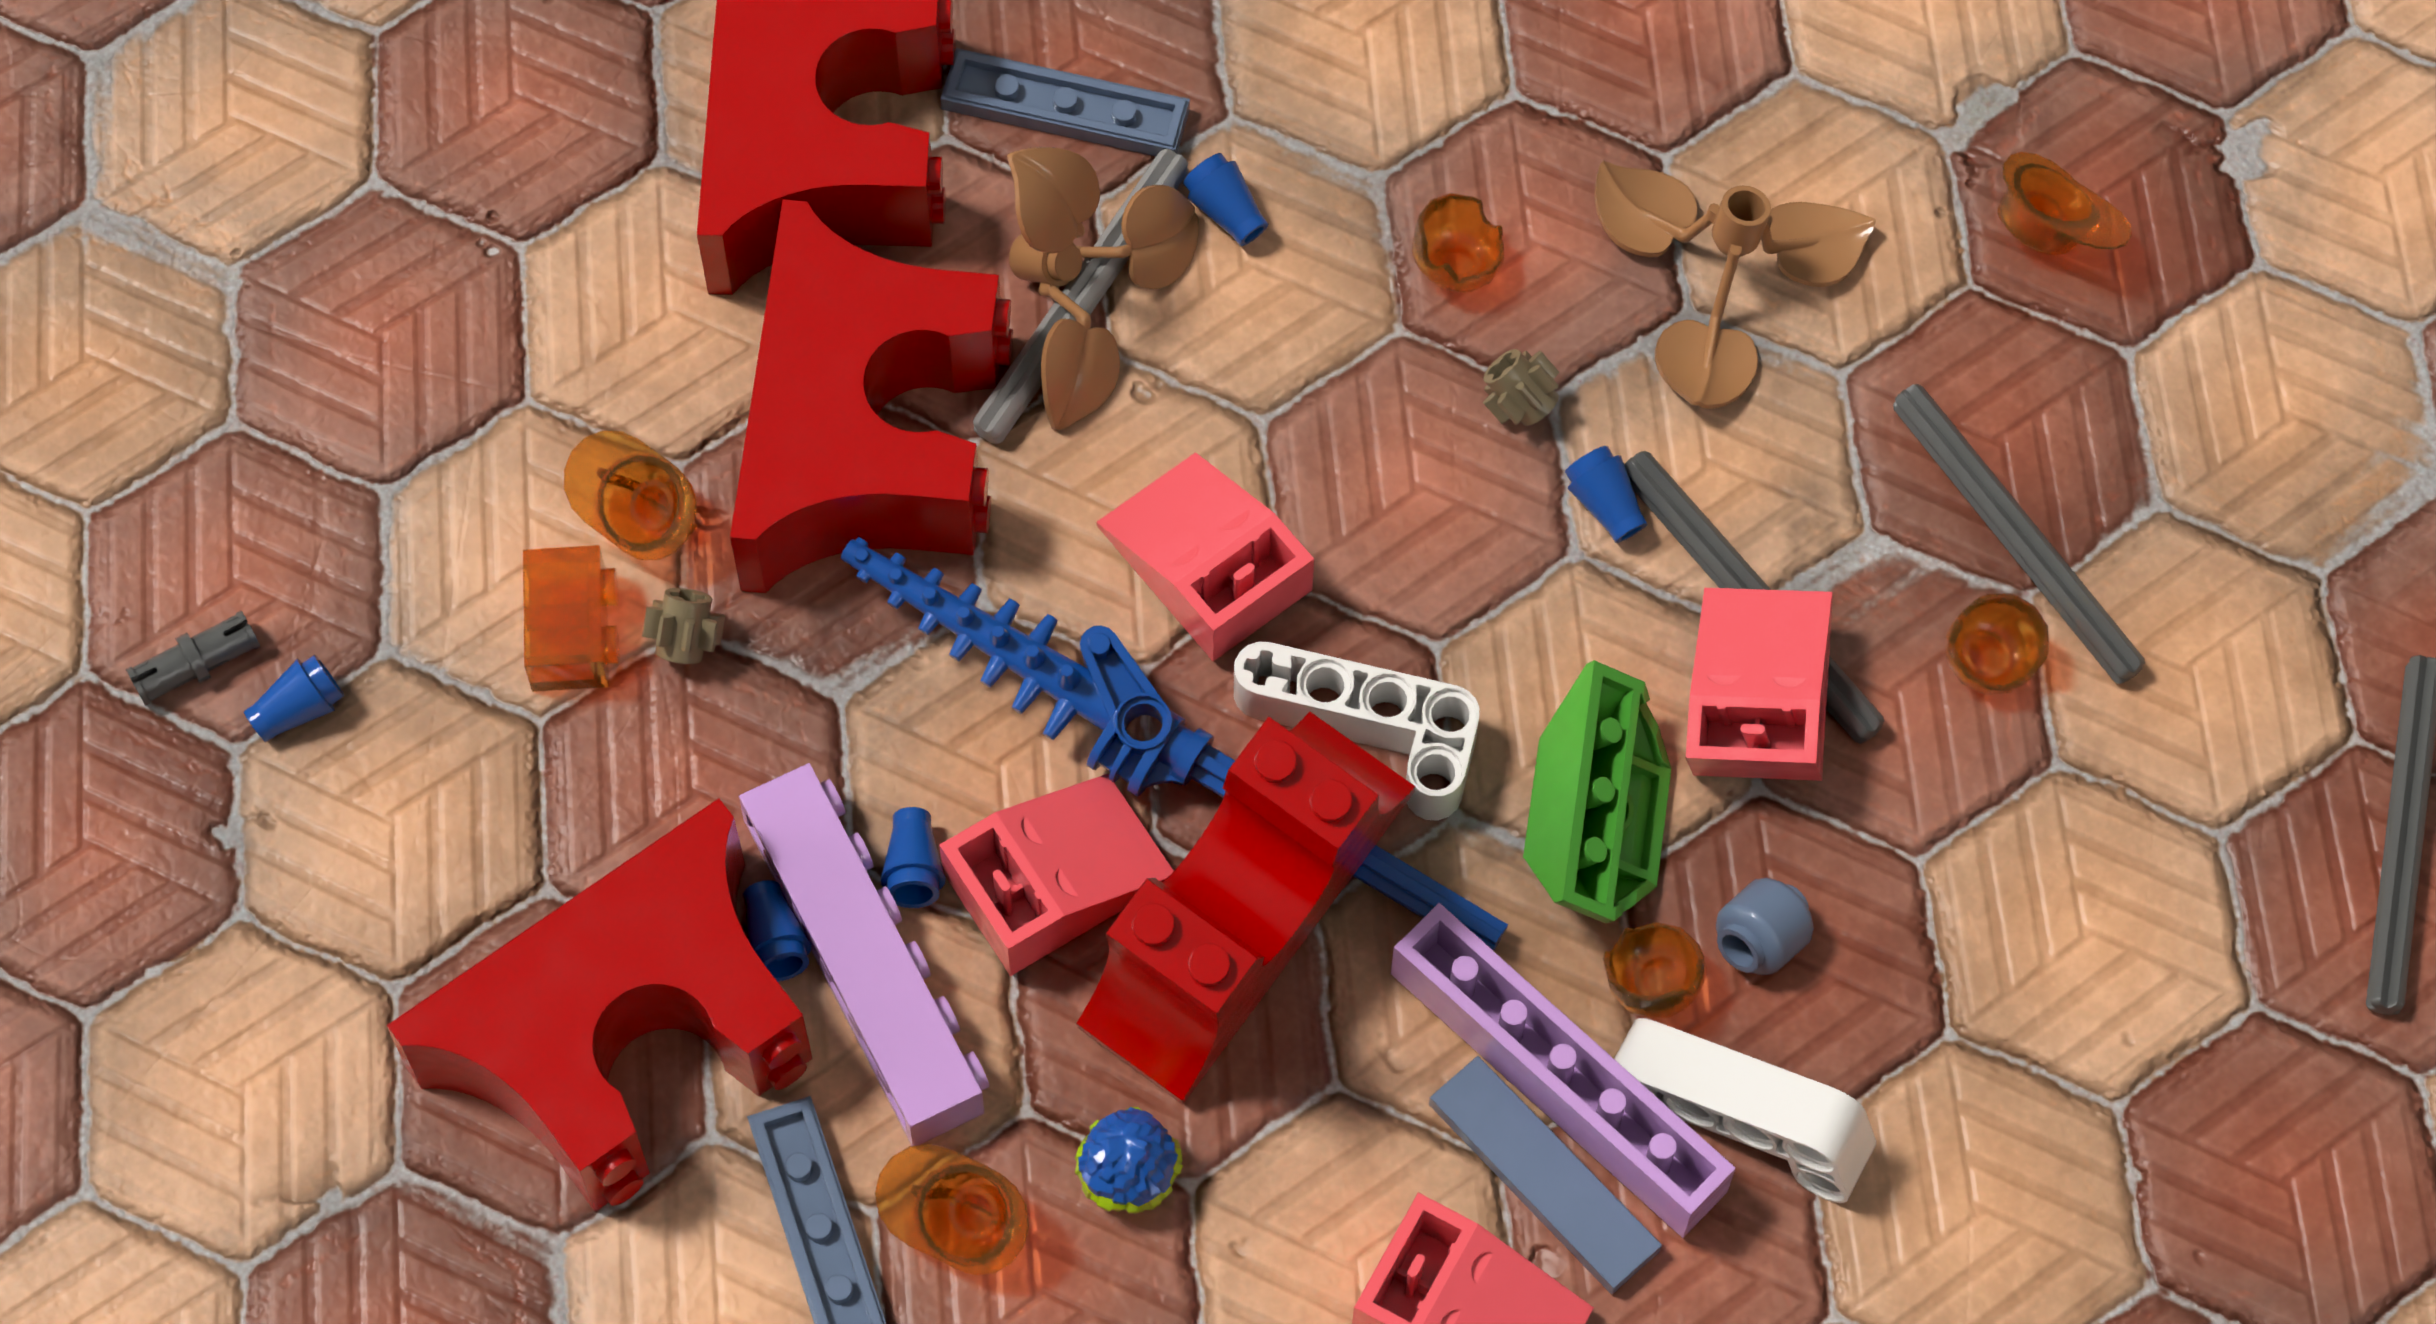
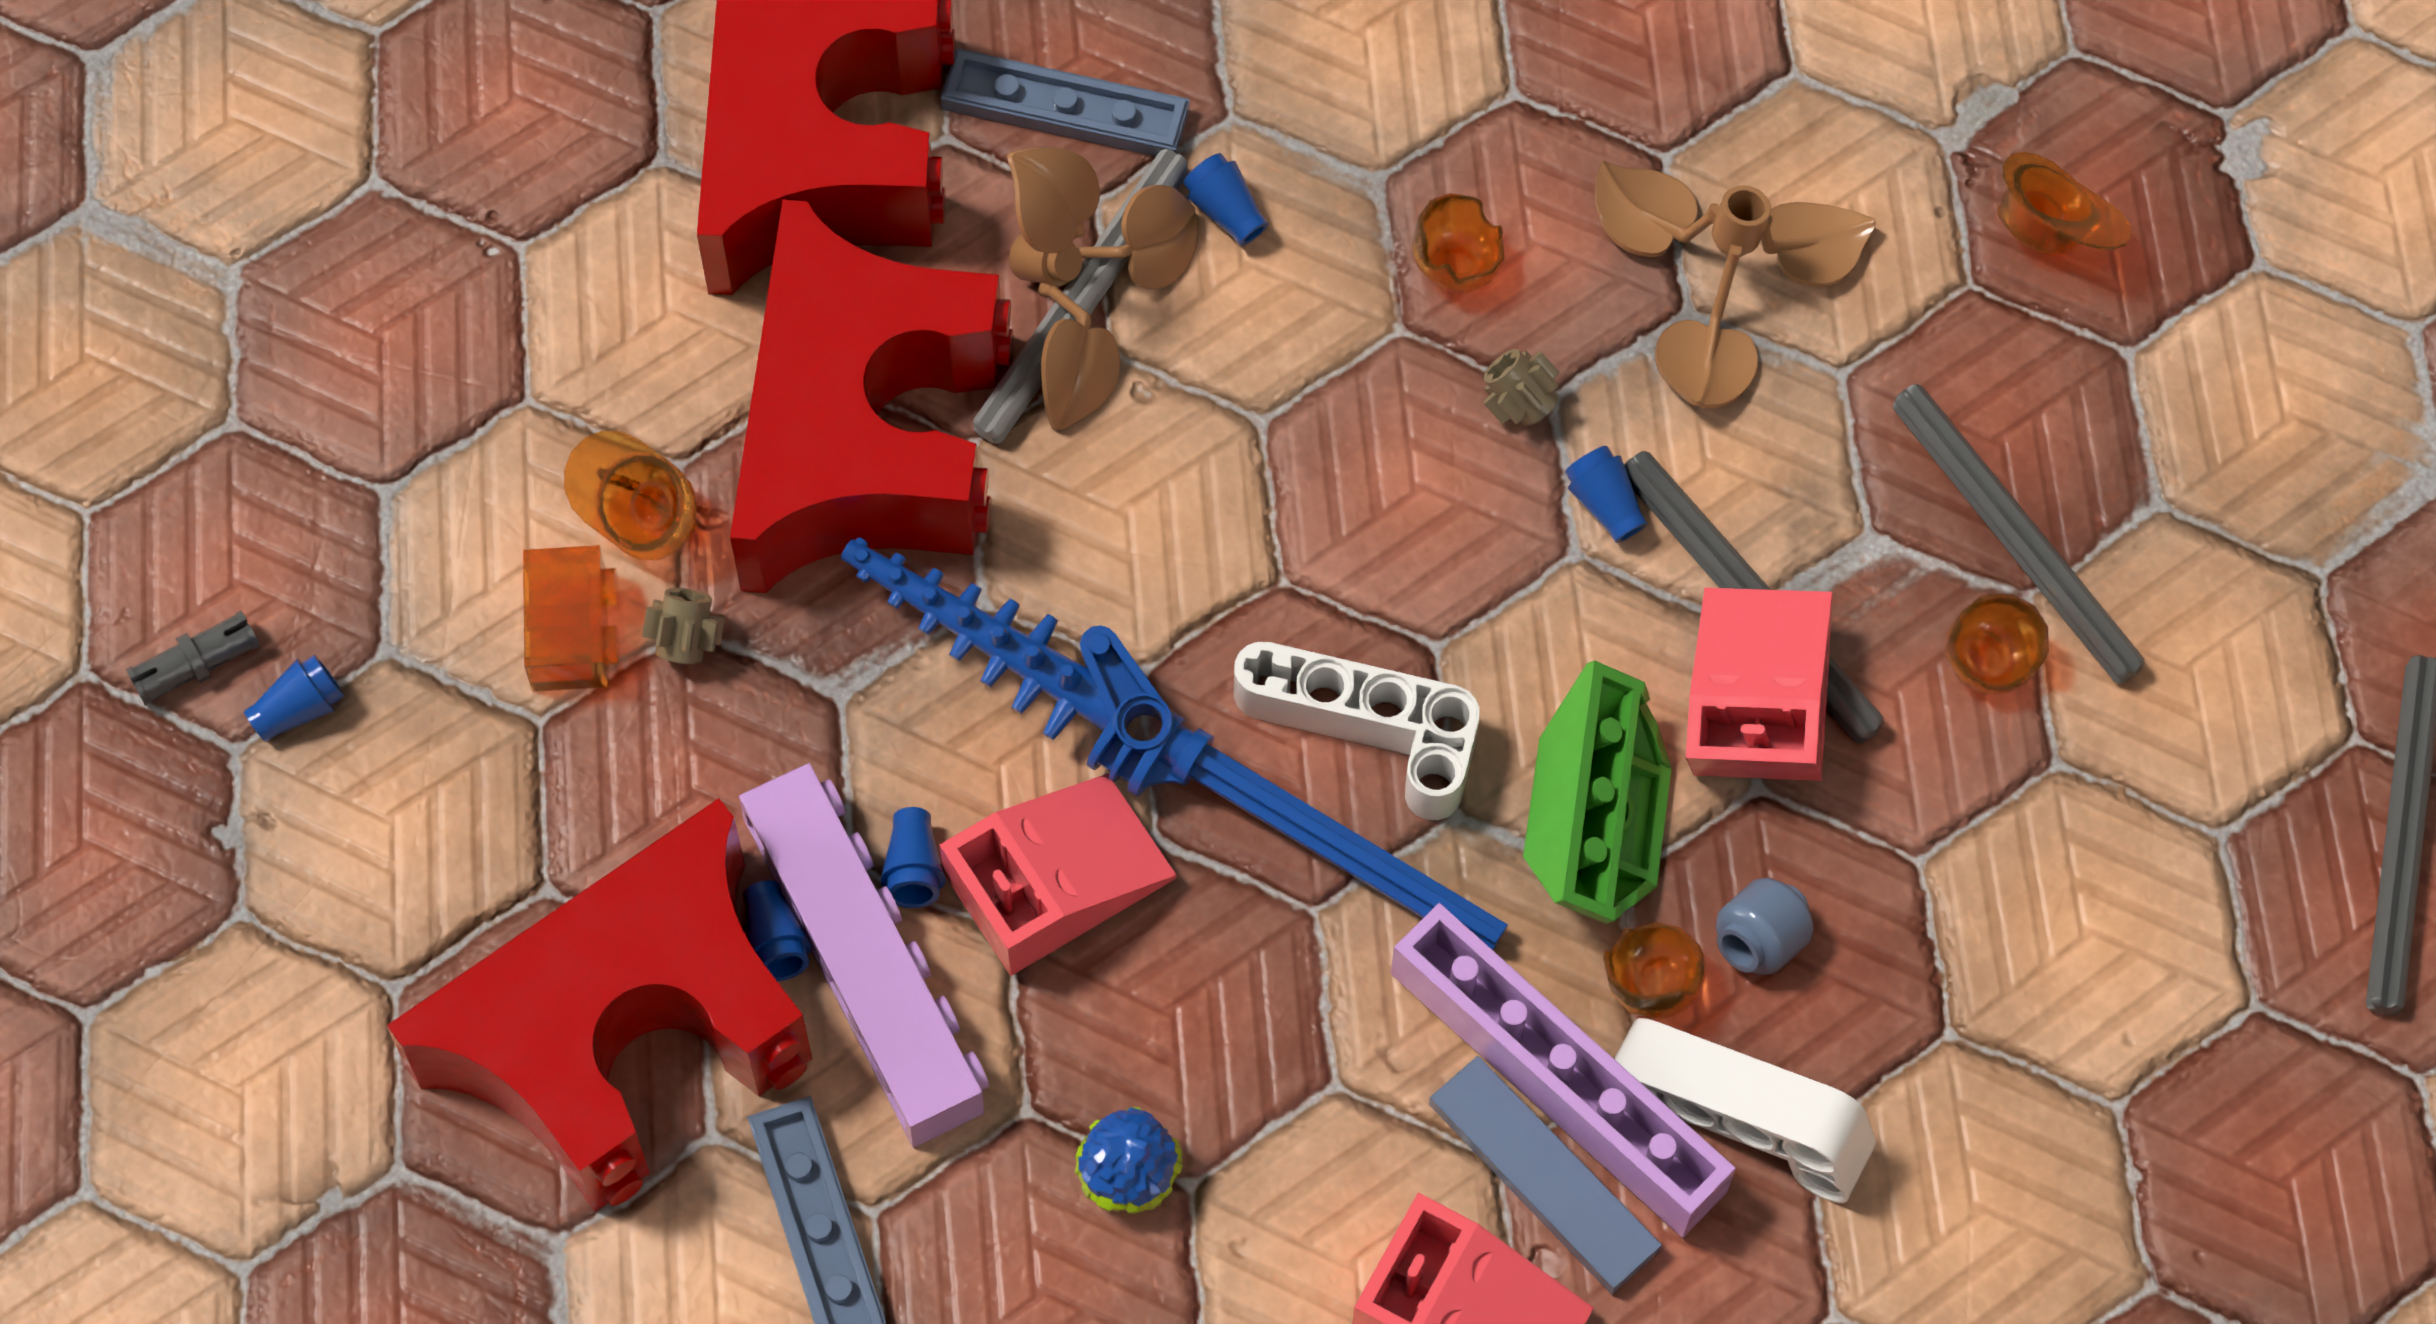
clear orange piece [875,1143,1029,1275] -> none
red piece [1076,712,1416,1104] -> none
coral slope [1096,452,1314,662] -> none

